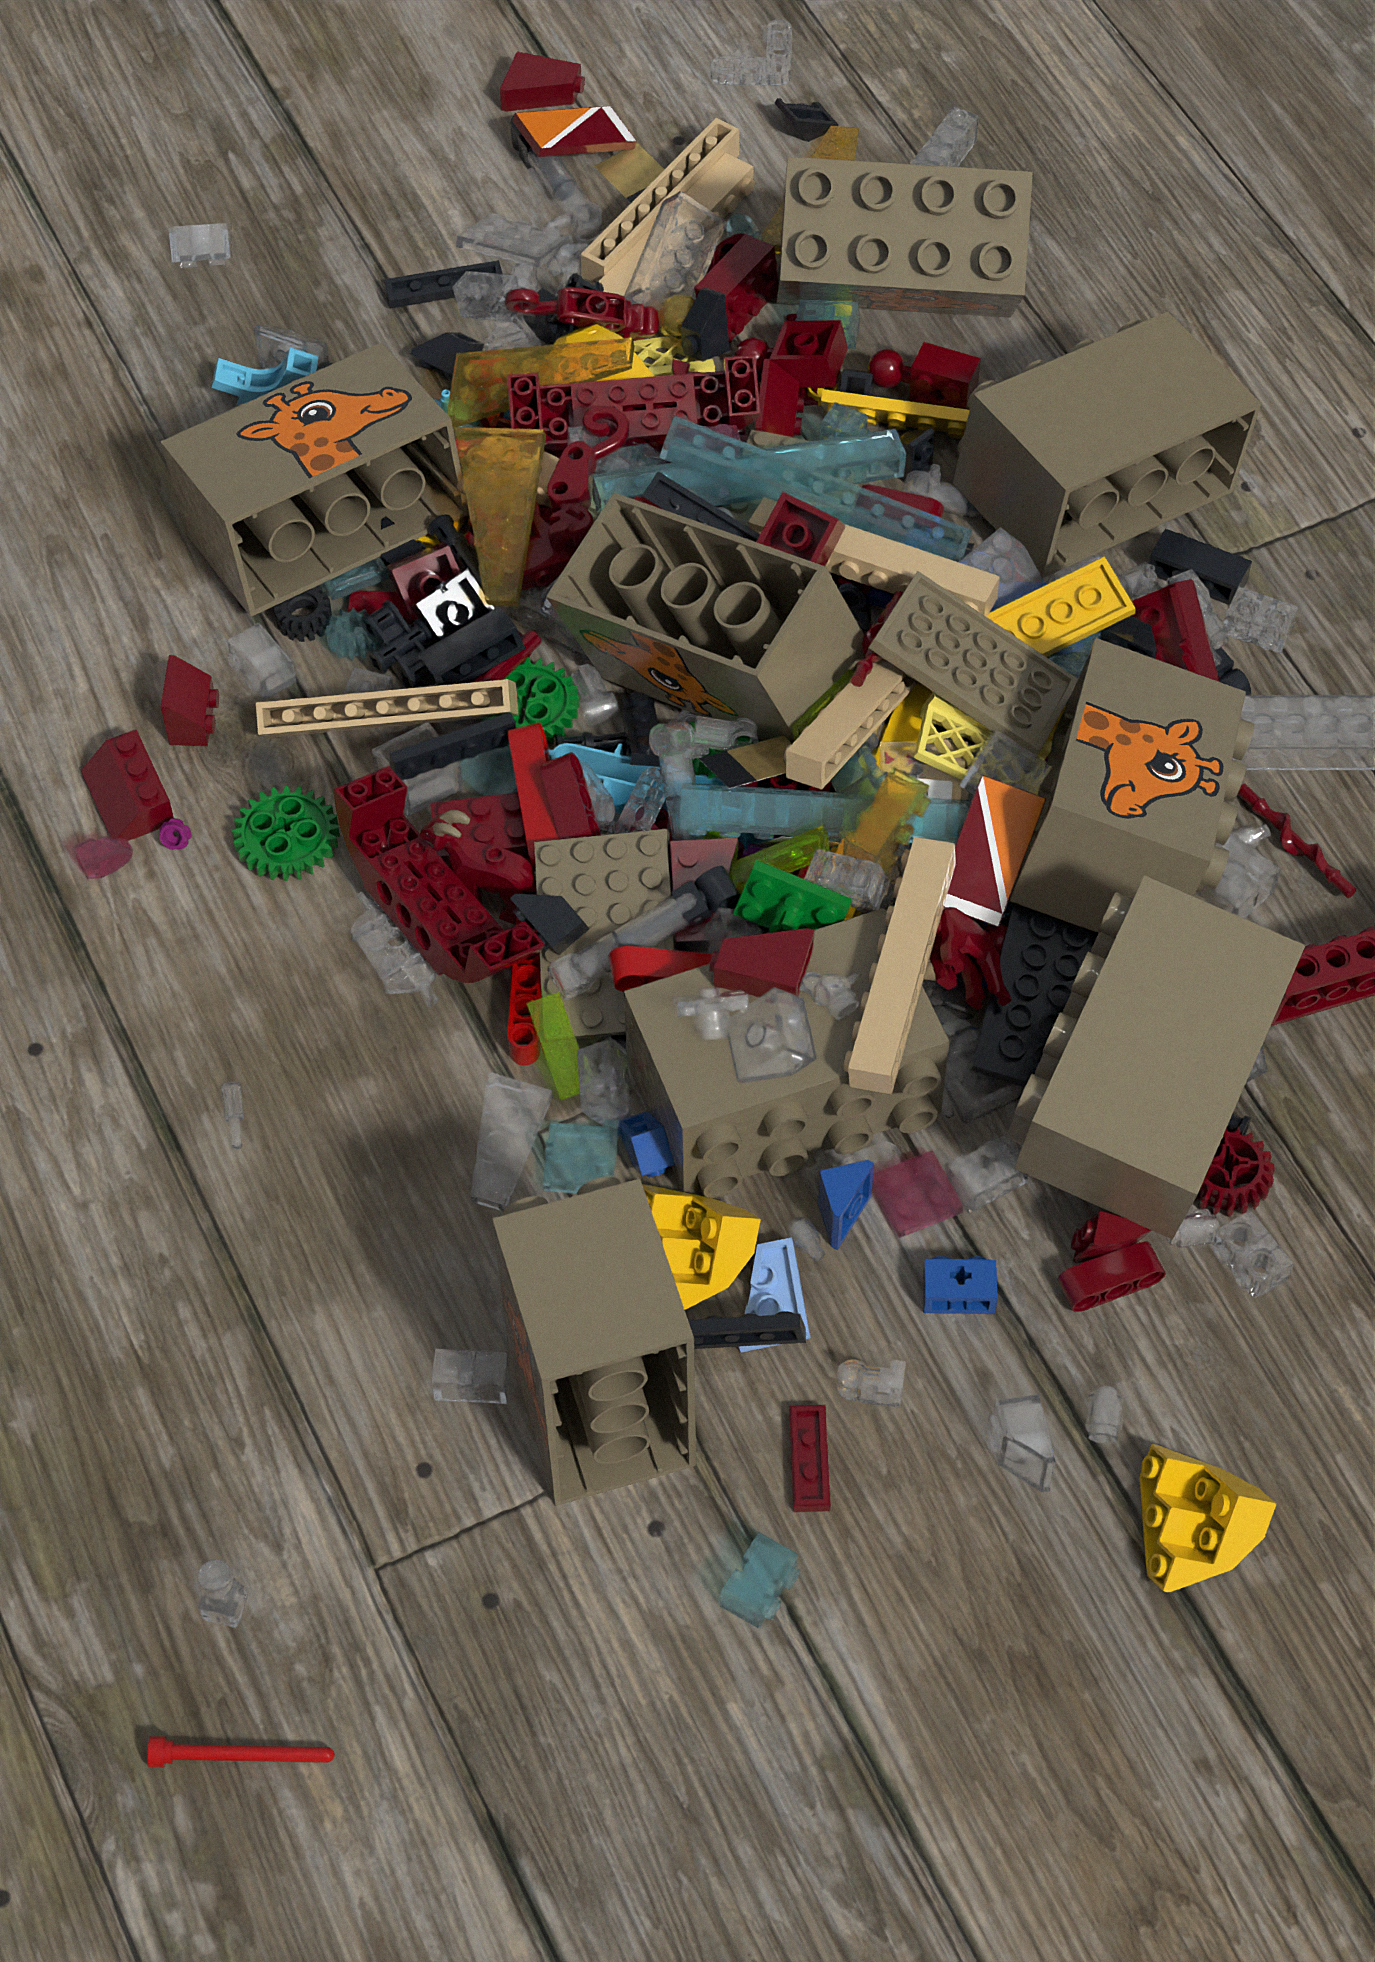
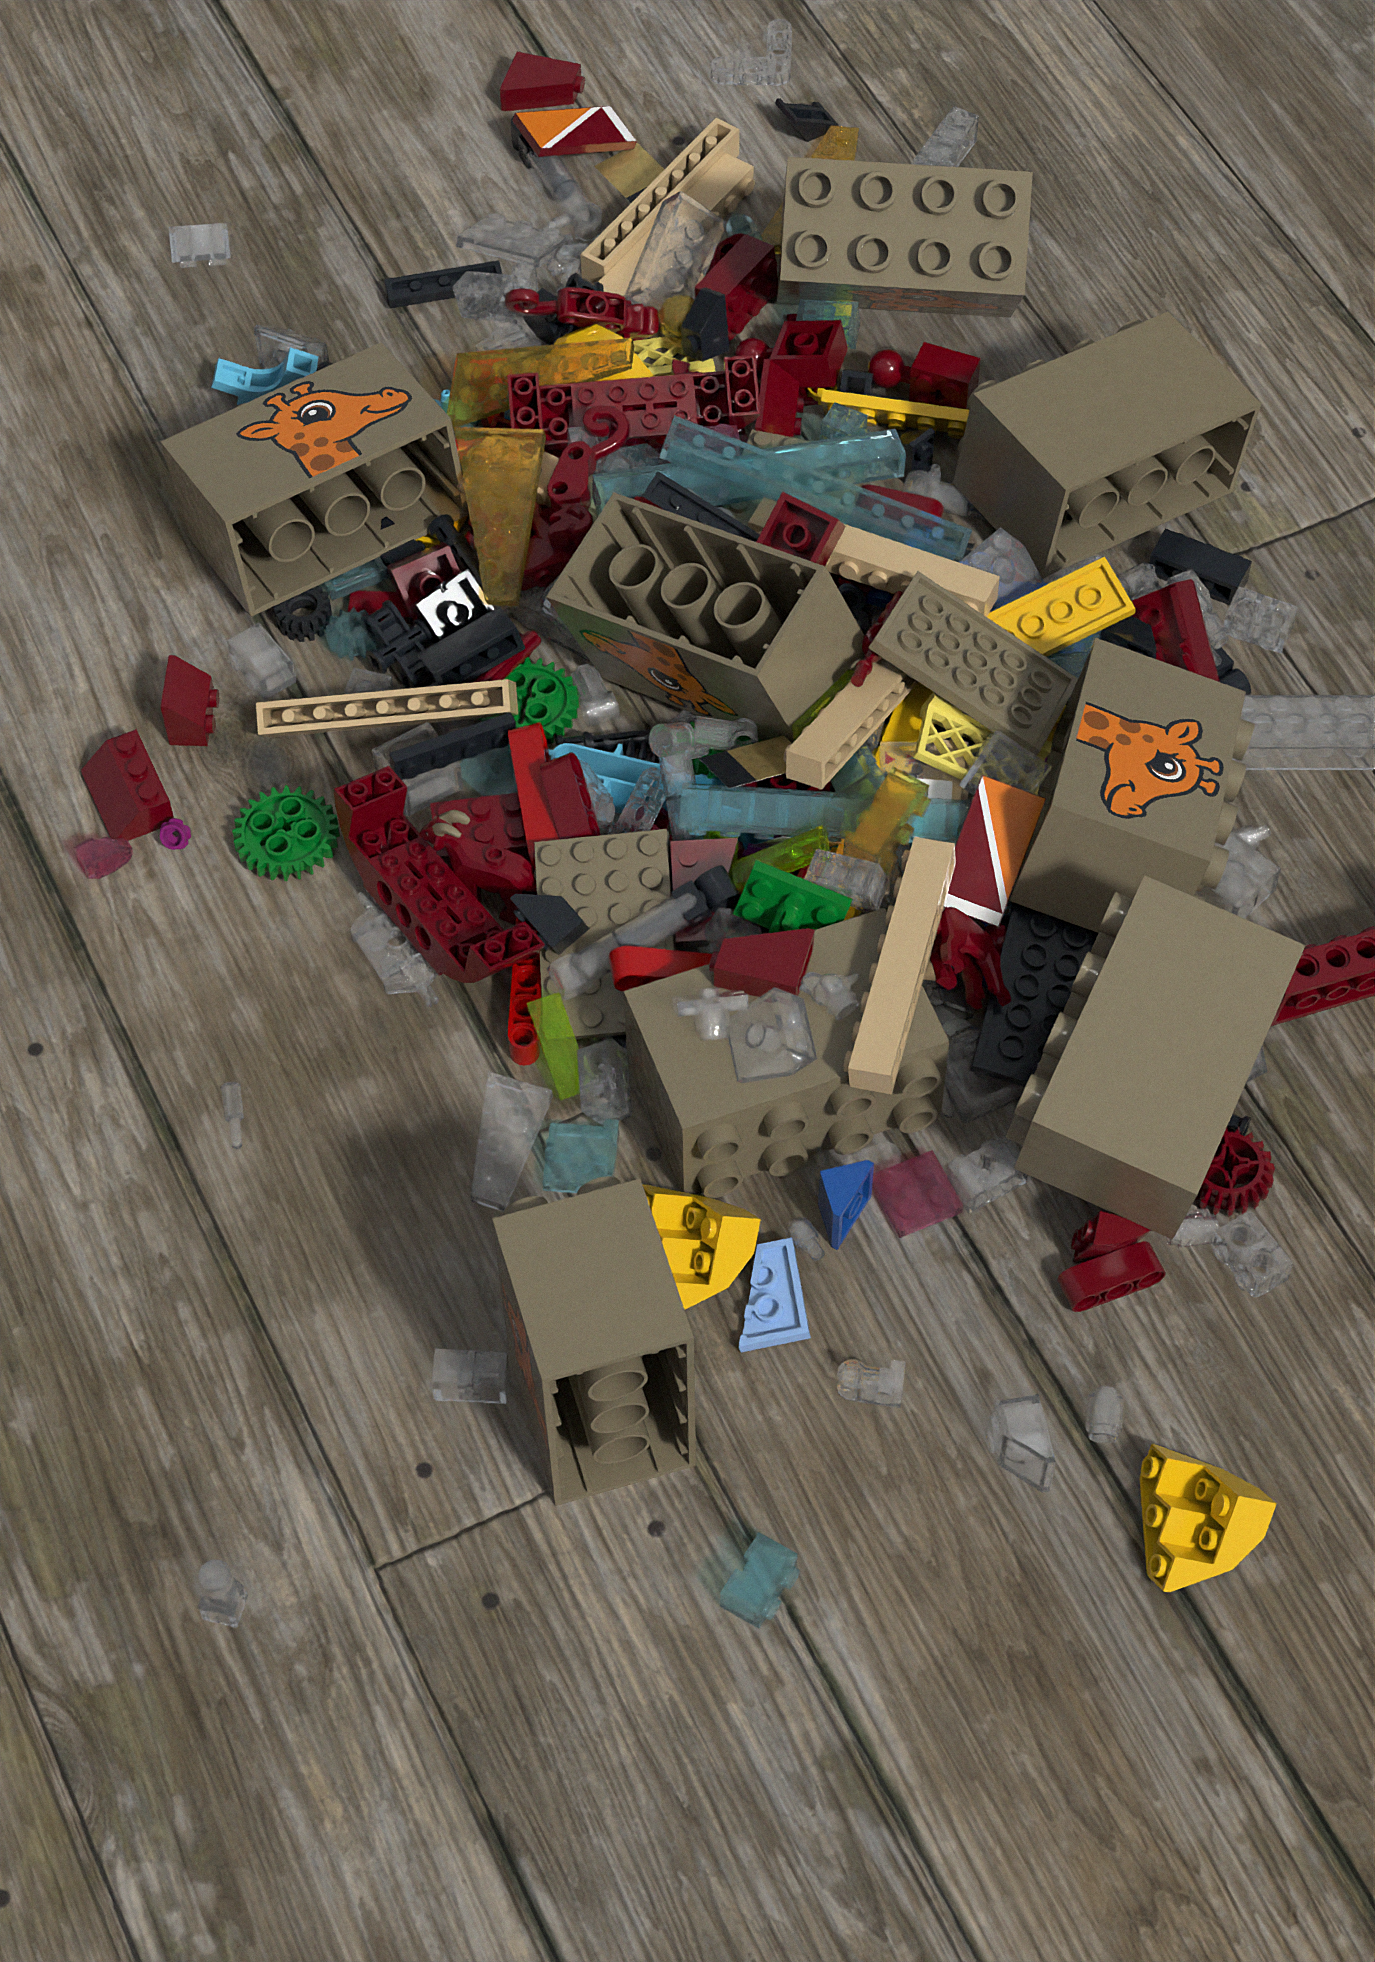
red piece [147,1736,335,1768] -> none
black slope [410,332,484,381] -> none
blue slope [615,1111,675,1177] -> none
black plate [620,692,664,767] -> none
black plate [688,1311,806,1349] -> none
dark red tile [789,1405,831,1512] -> none
blue brick [923,1256,998,1314] -> none
dark red piece [1238,784,1356,898] -> none

